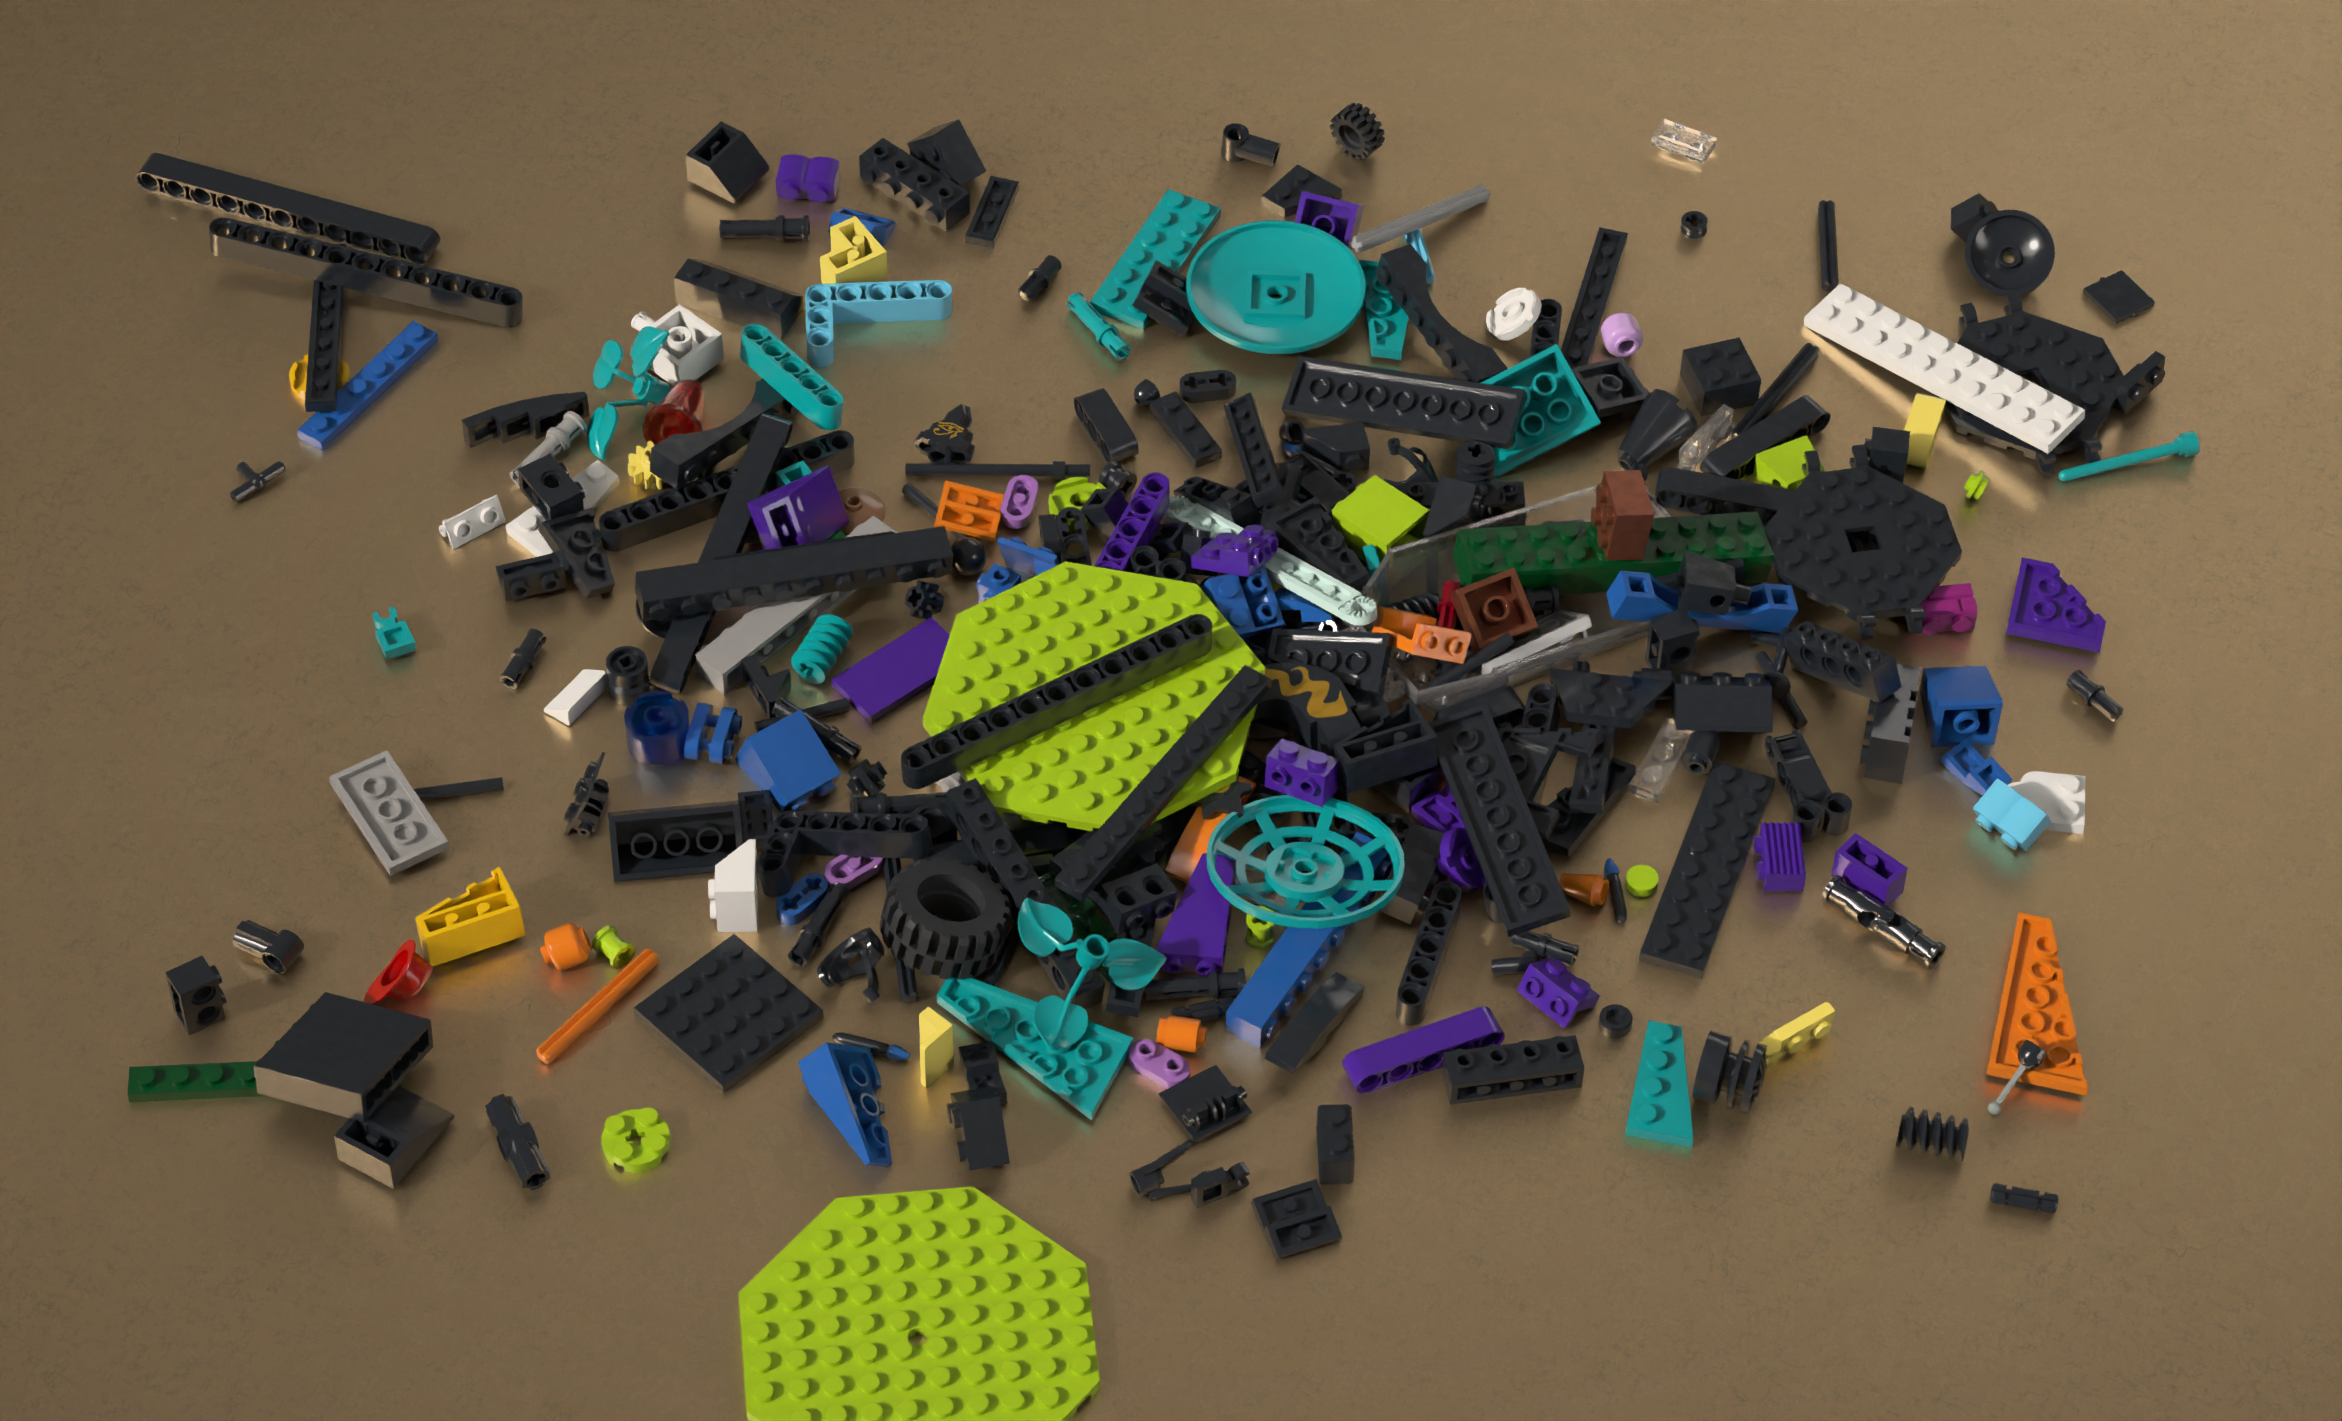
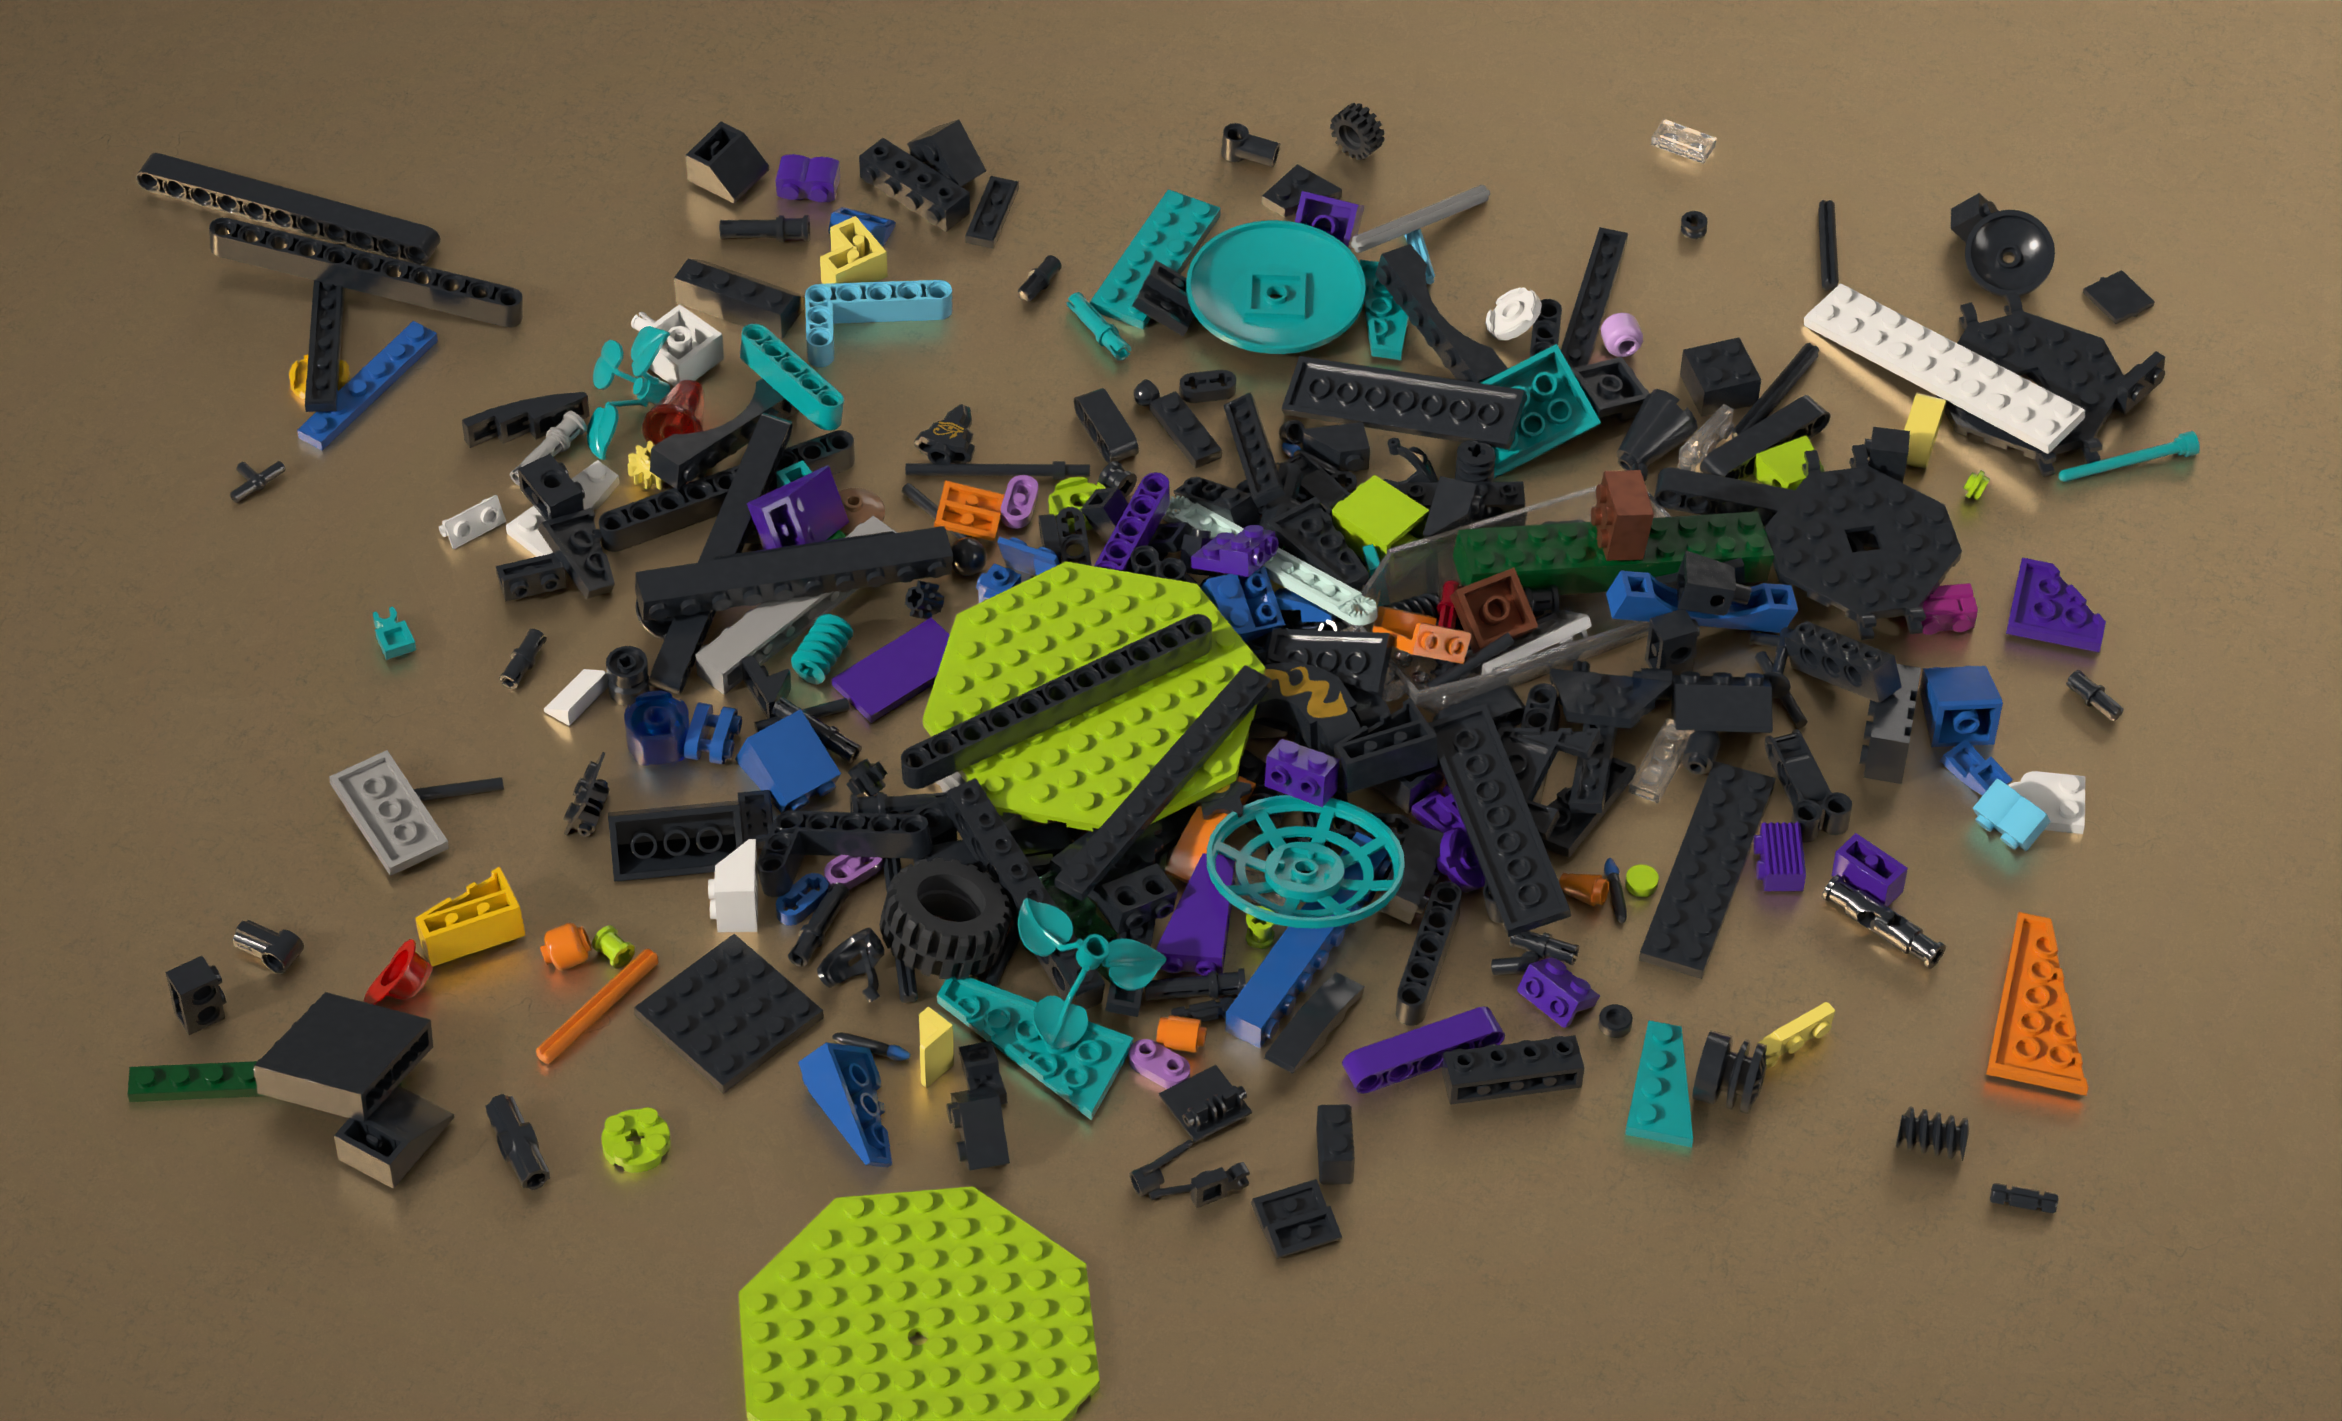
hinge [1988,1040,2048,1115] -> none

